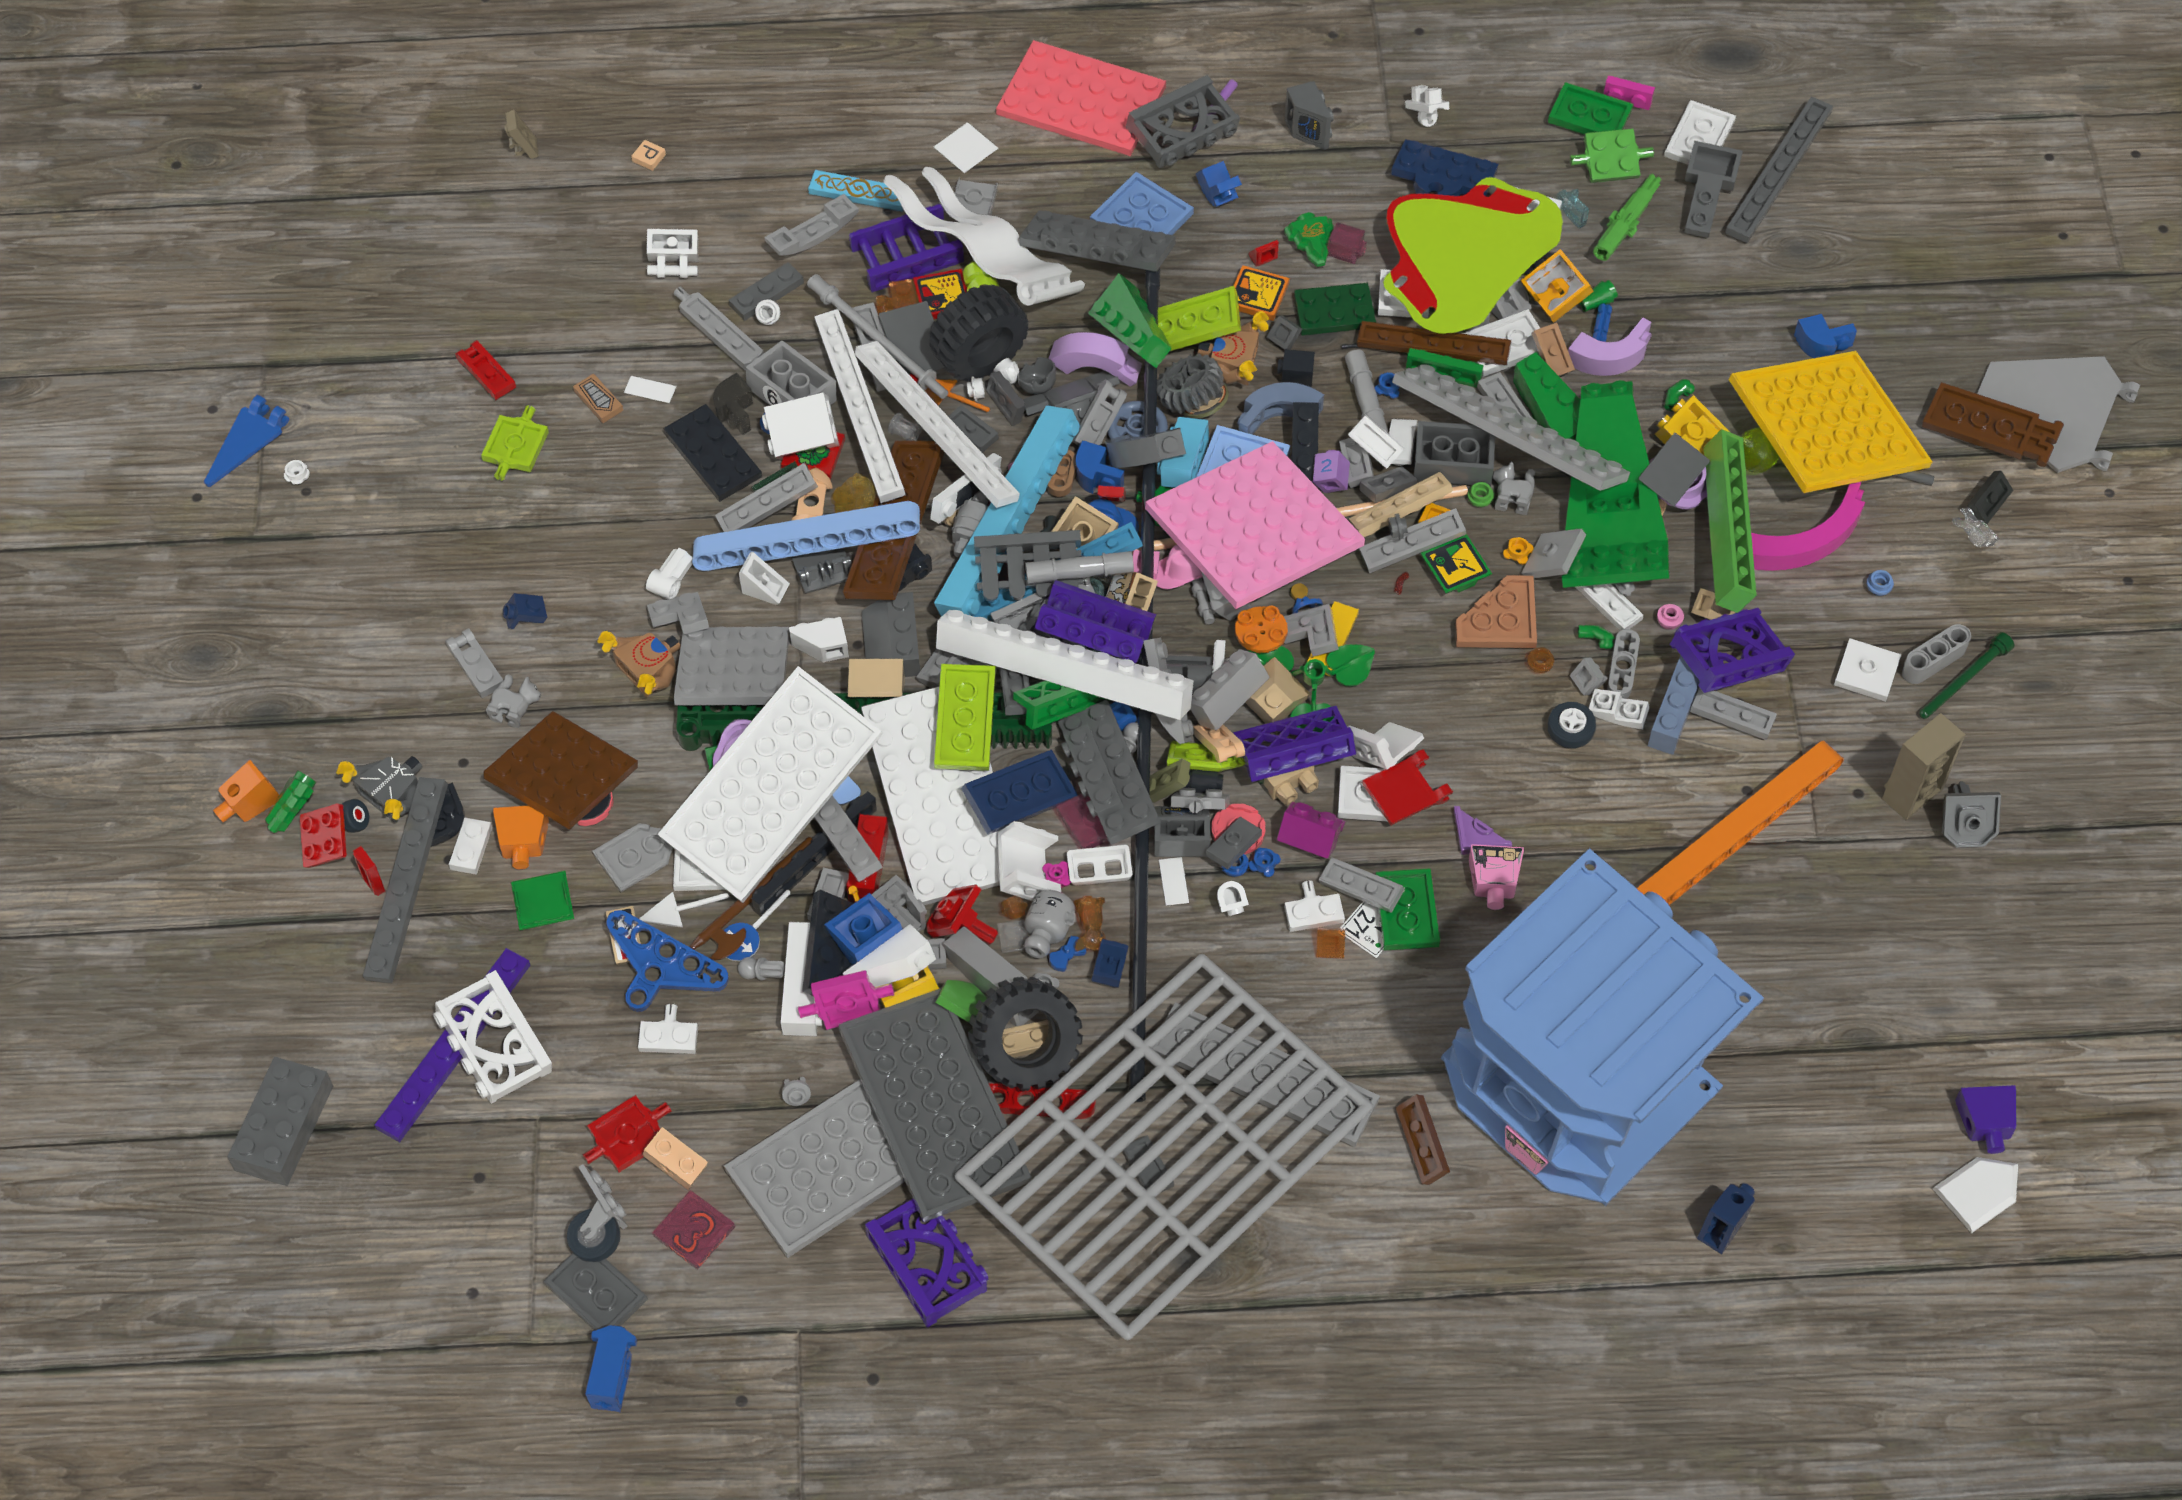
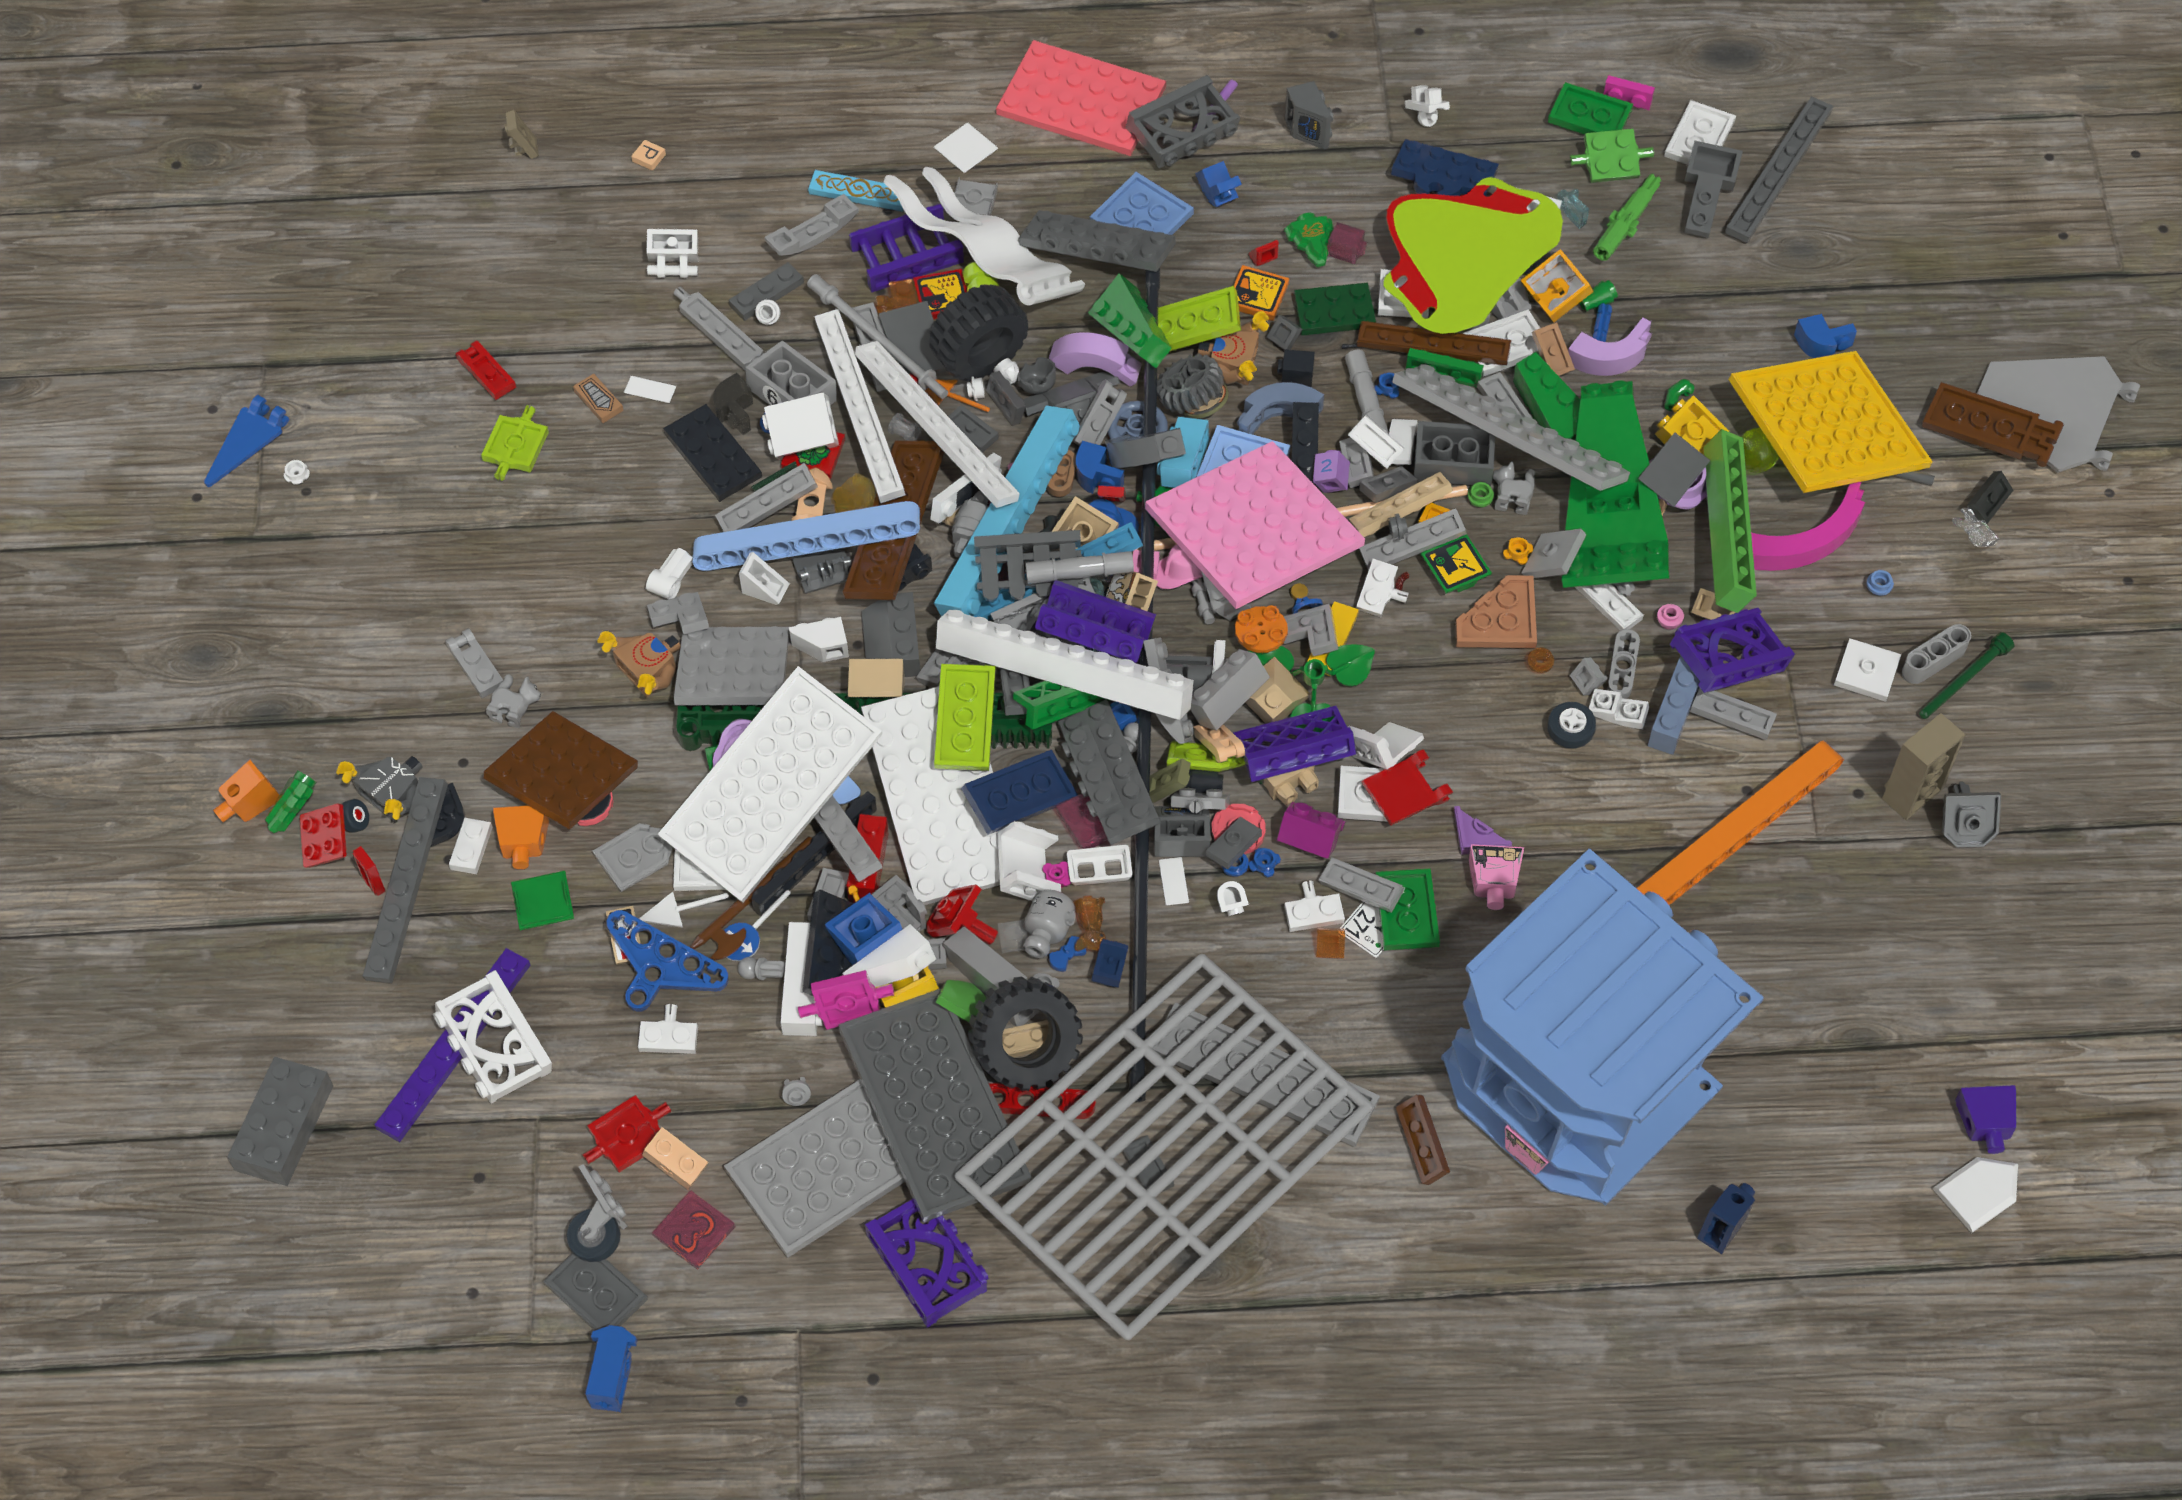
dark blue bracket [503,593,547,629] -> none
clear orange plate [1001,896,1028,920] -> none
green arm [1578,625,1615,649] -> none
none -> white plate [1356,559,1409,617]

